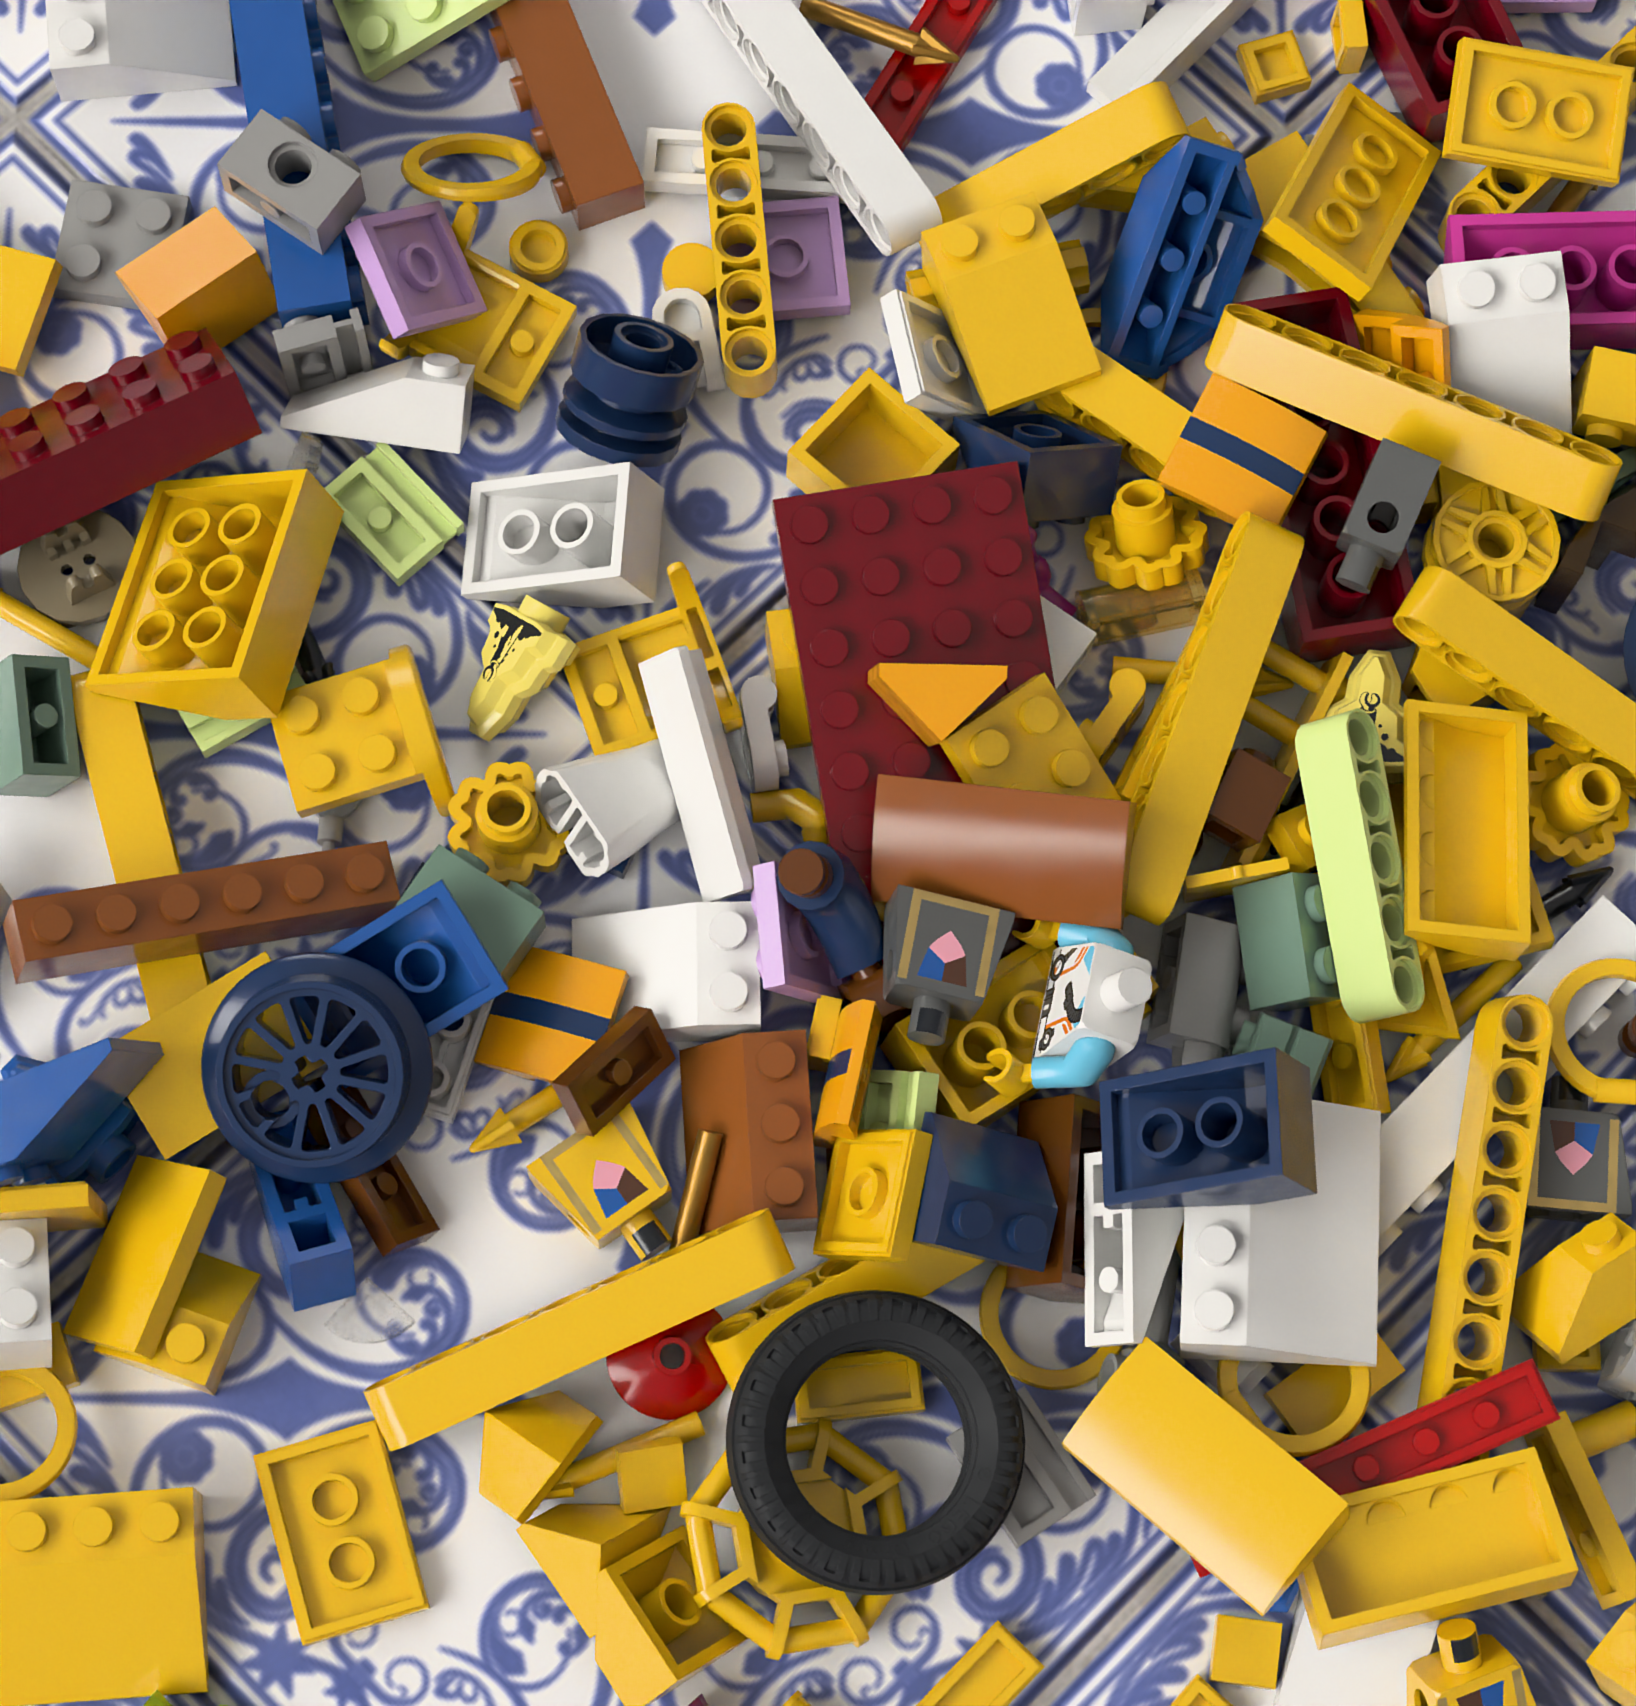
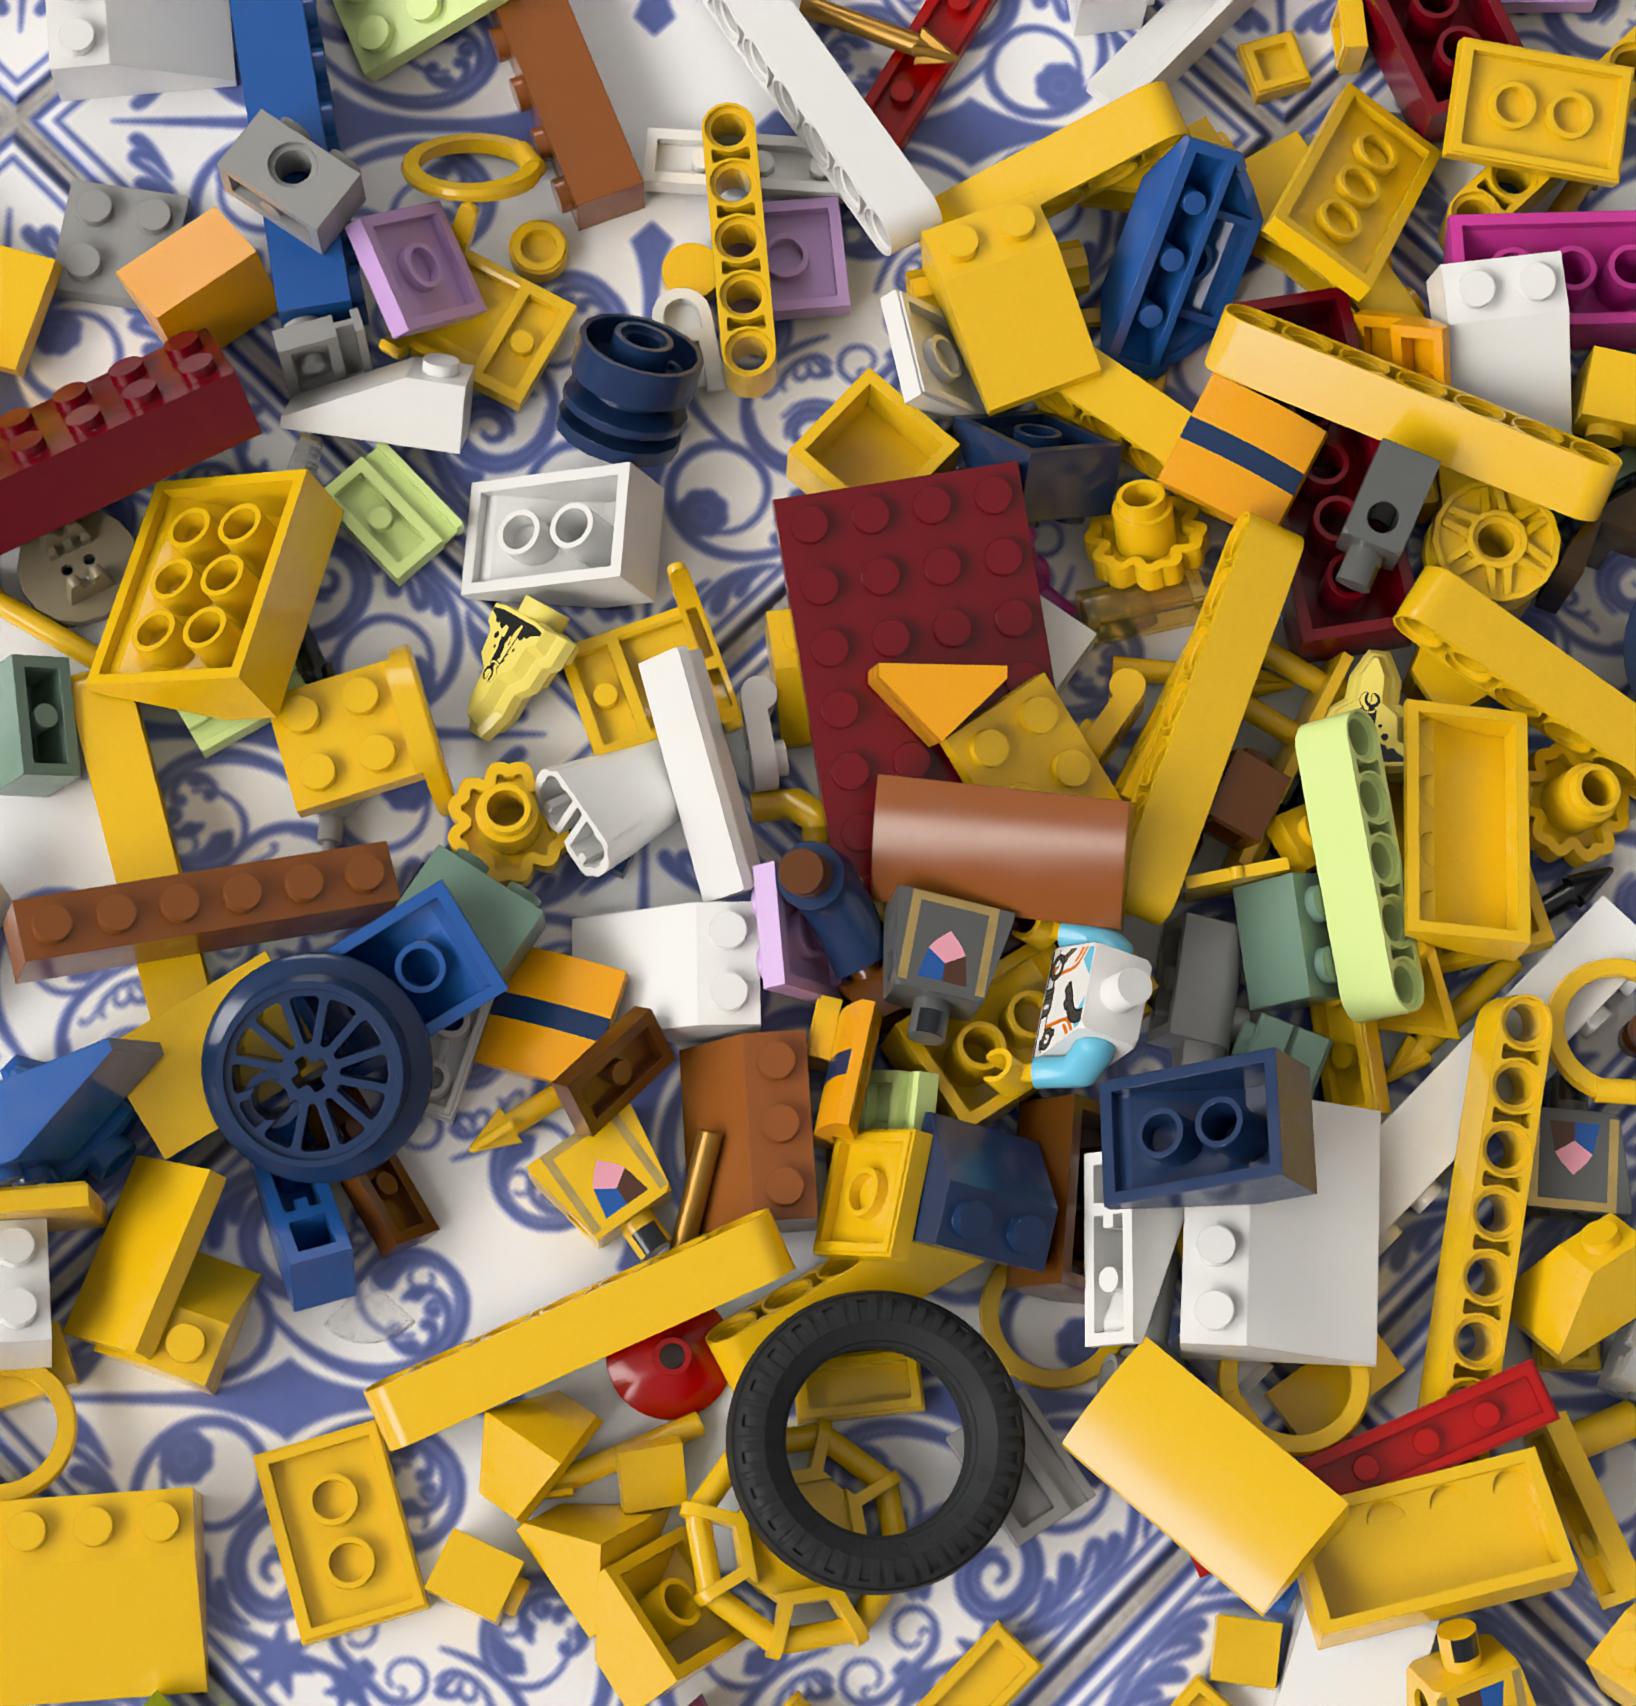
none -> yellow brick [424,1528,532,1627]

